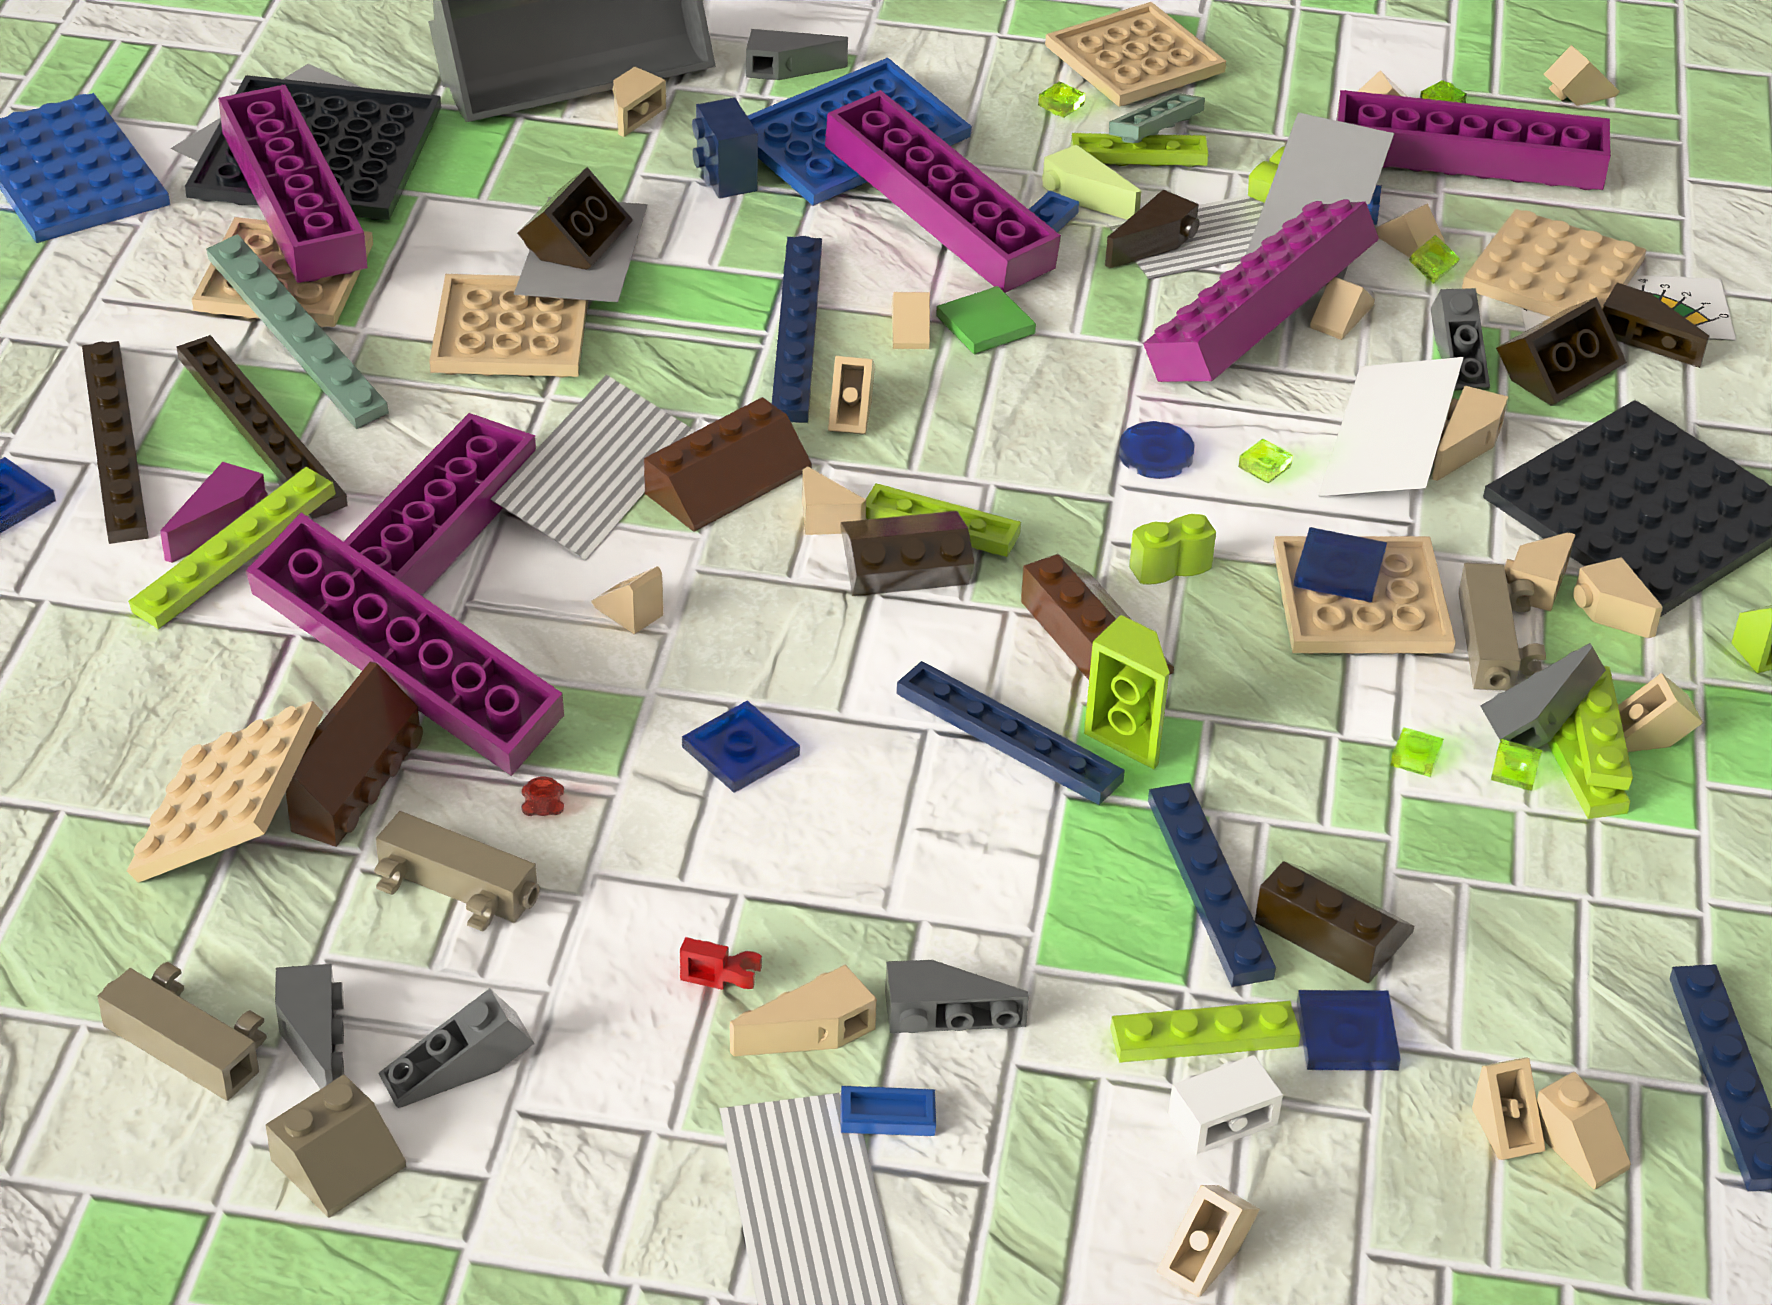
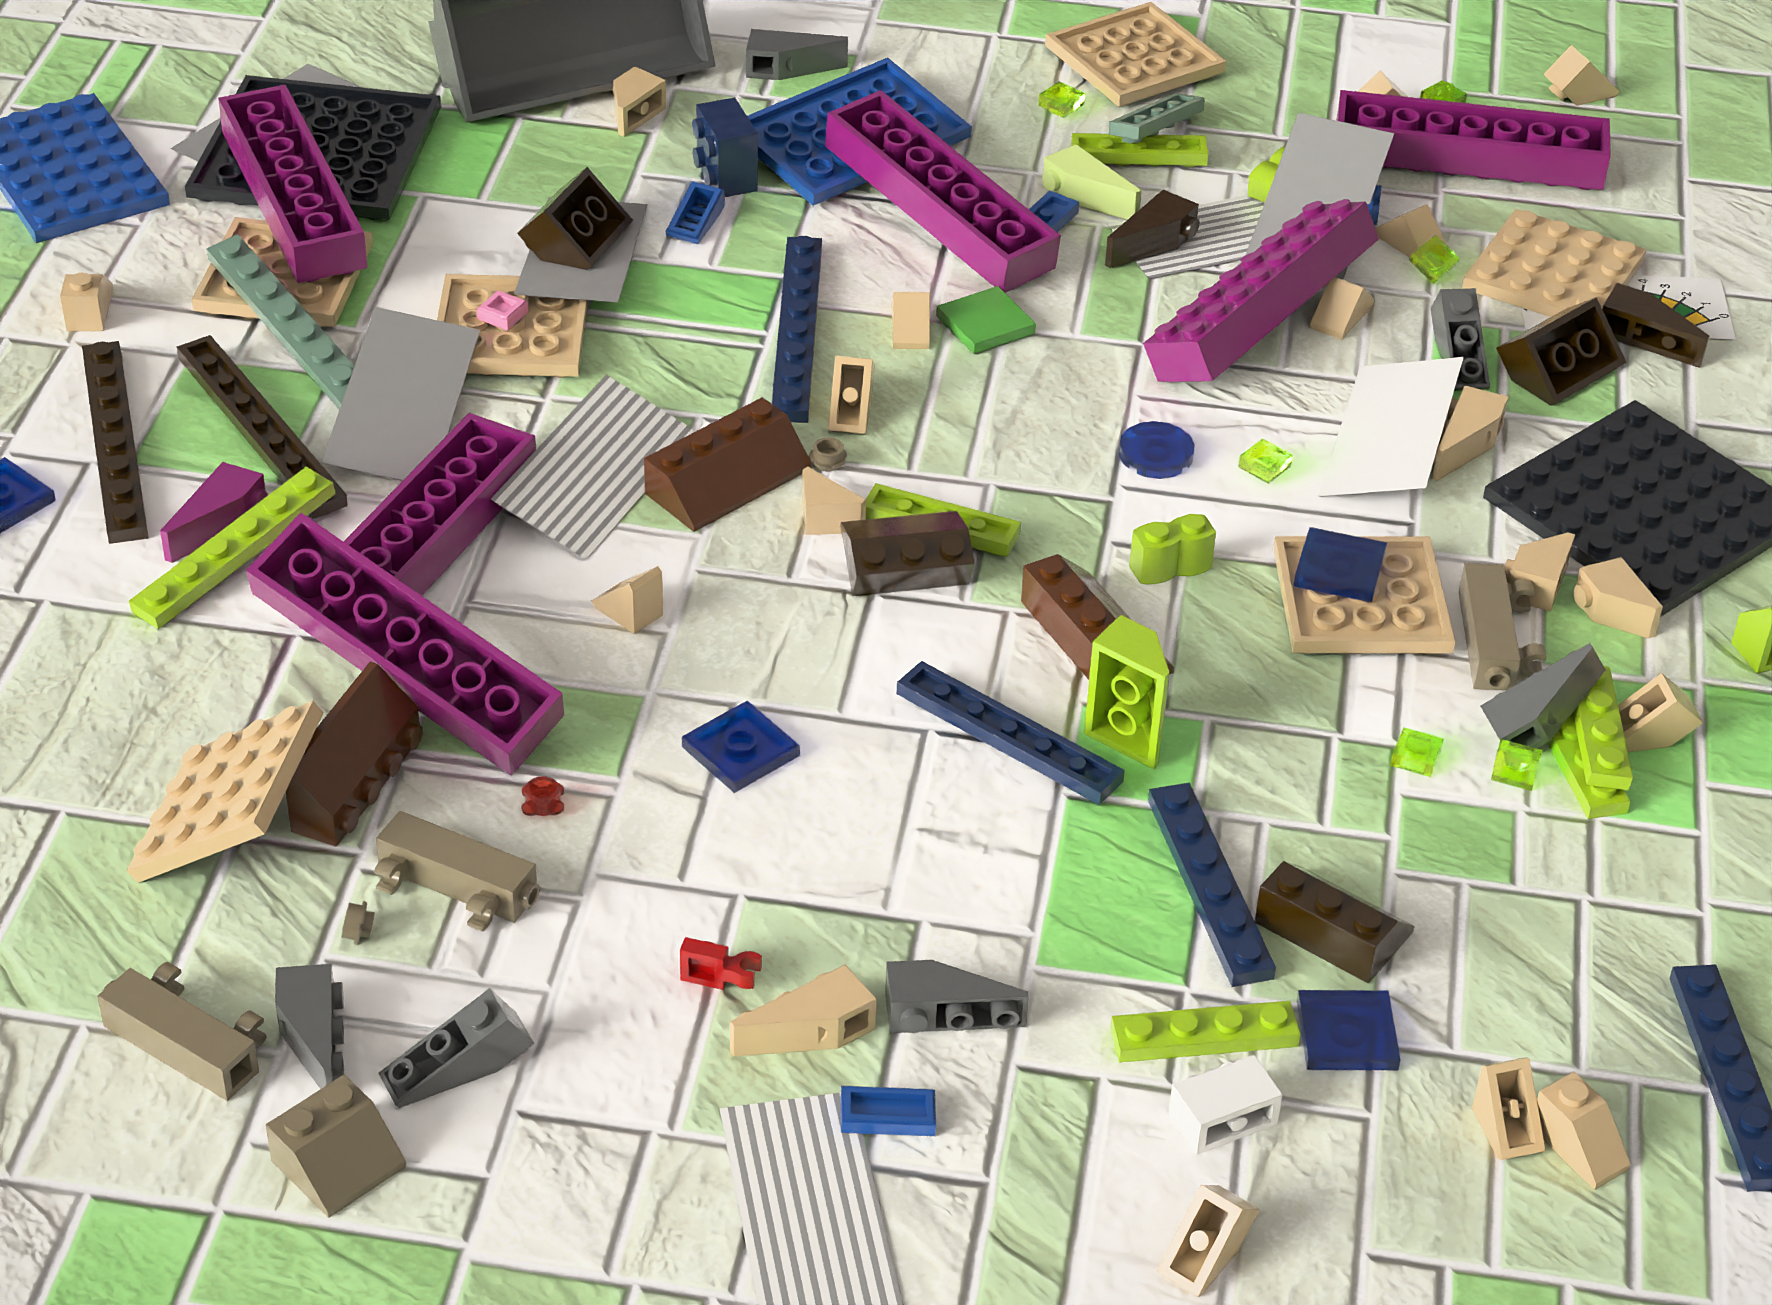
none -> tan slope [60,272,113,332]
none -> light grey sticker [321,307,480,481]
none -> dark tan plate [341,901,375,945]
none -> bright pink tile [477,290,529,331]
none -> blue slope [666,181,725,244]
none -> dark tan plate [809,437,847,472]

